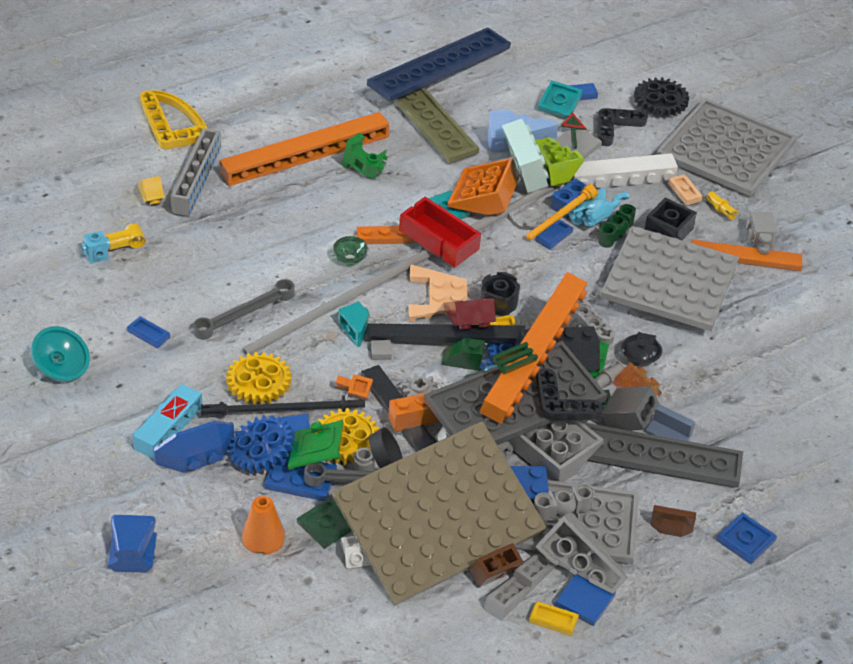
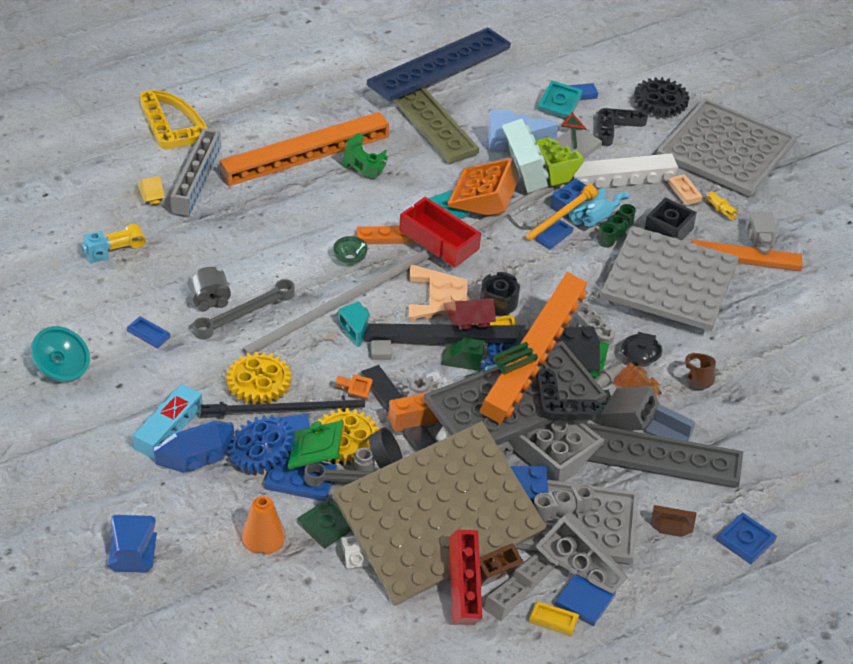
none -> dark grey brick [187,267,231,312]
none -> red brick [449,529,483,625]
none -> reddish brown helmet [685,353,716,389]

